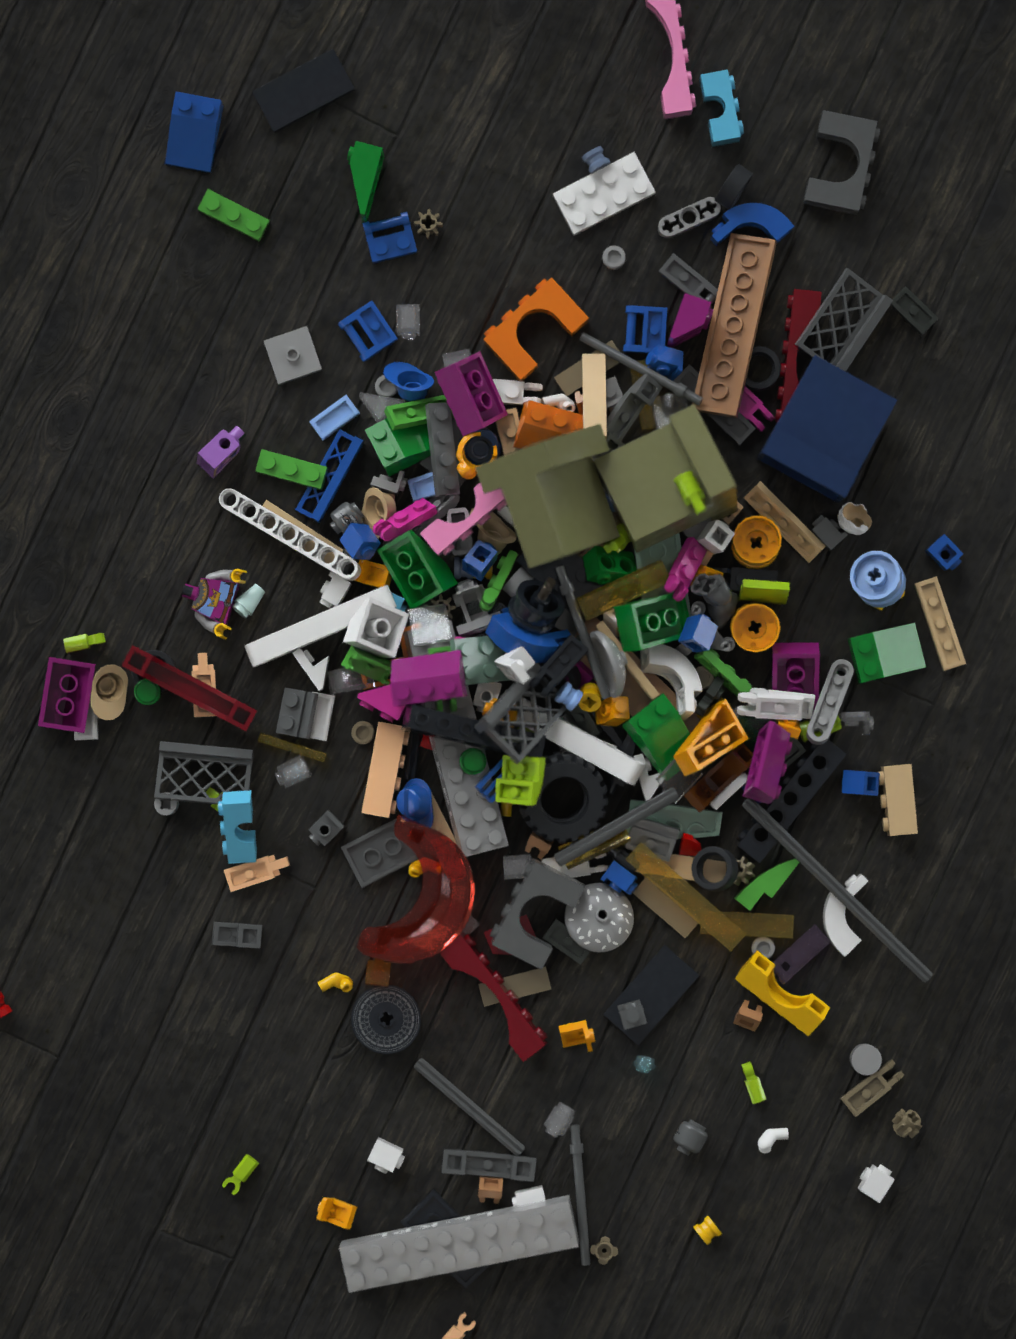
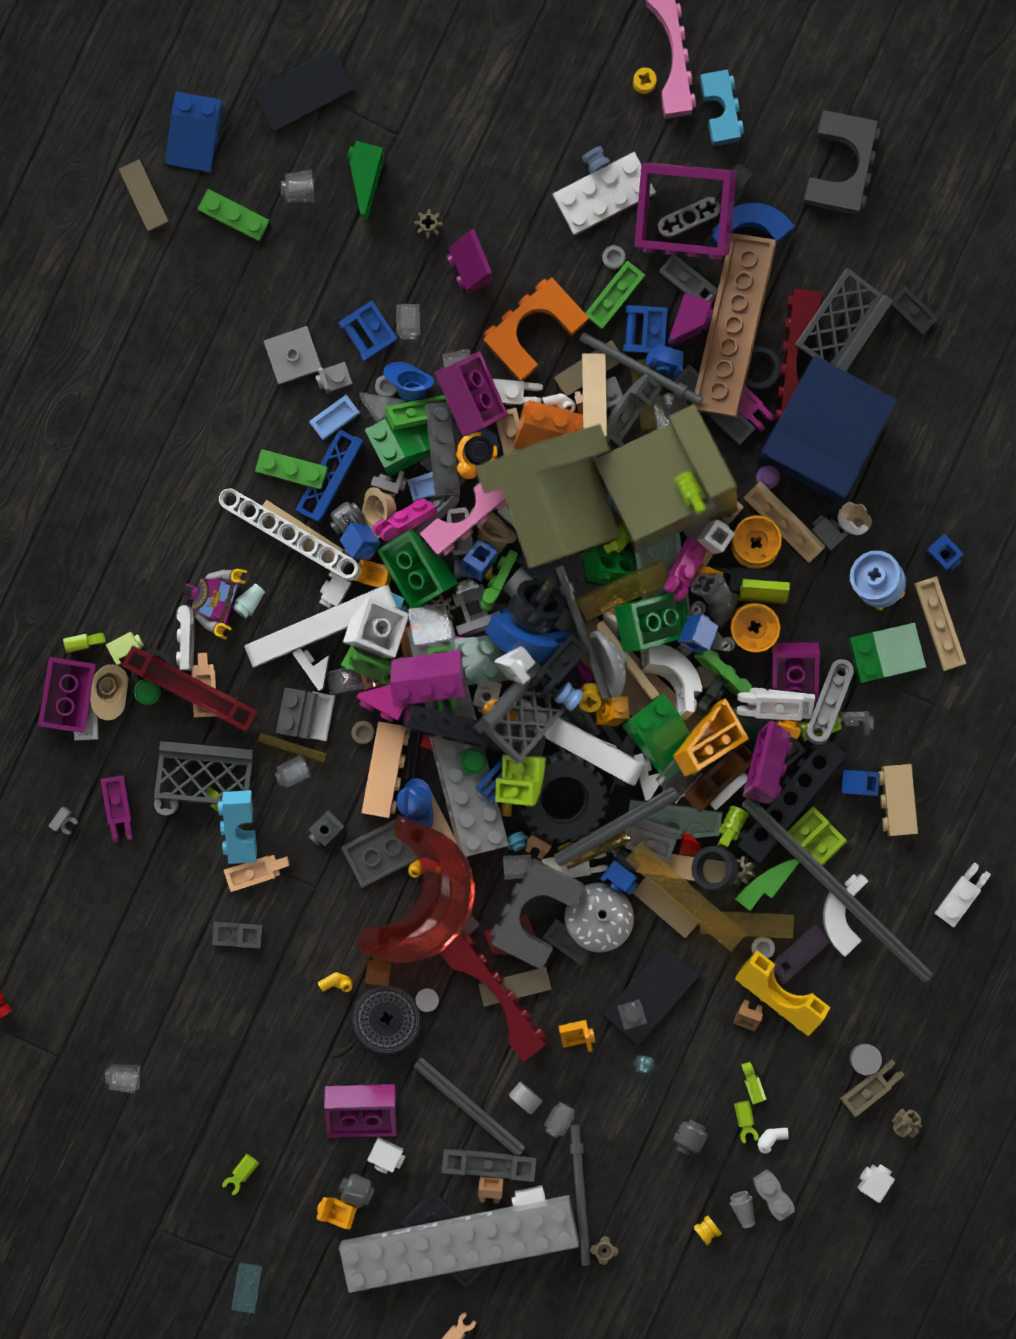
medium lavender torso [197,426,246,479] -> none
blue plate [363,212,417,264] -> none
none -> light grey tile [49,807,78,835]
none -> magenta hinge [101,775,133,843]
none -> clear slope [105,1064,140,1093]
none -> yellowish green brick [106,632,145,666]
none -> dark tan tile [119,160,169,232]
none -> white hinge [176,605,195,671]
none -> clear light blue plate [231,1262,263,1313]
none -> clear slope [281,170,315,202]
none -> light grey bracket [316,362,353,393]
none -> magenta slope [324,1084,397,1138]
none -> dark grey head [338,1173,375,1208]
none -> light grey tile [416,988,439,1012]
none -> magenta slope [447,229,492,294]
none -> medium azure plate [507,831,529,852]
none -> light grey piece [509,1081,543,1114]
none -> bright green plate [585,261,645,330]
none -> yellow wheel [633,68,657,94]
none -> magenta window [634,162,737,260]
none -> lime hinge [717,806,749,849]
none -> light grey cone [730,1191,756,1228]
none -> lime bar [734,1101,758,1143]
none -> light grey brick [753,1169,795,1221]
none -> medium lavender plate [756,466,780,489]
none -> lime slope [787,806,847,866]
none -> white hinge [934,863,991,927]

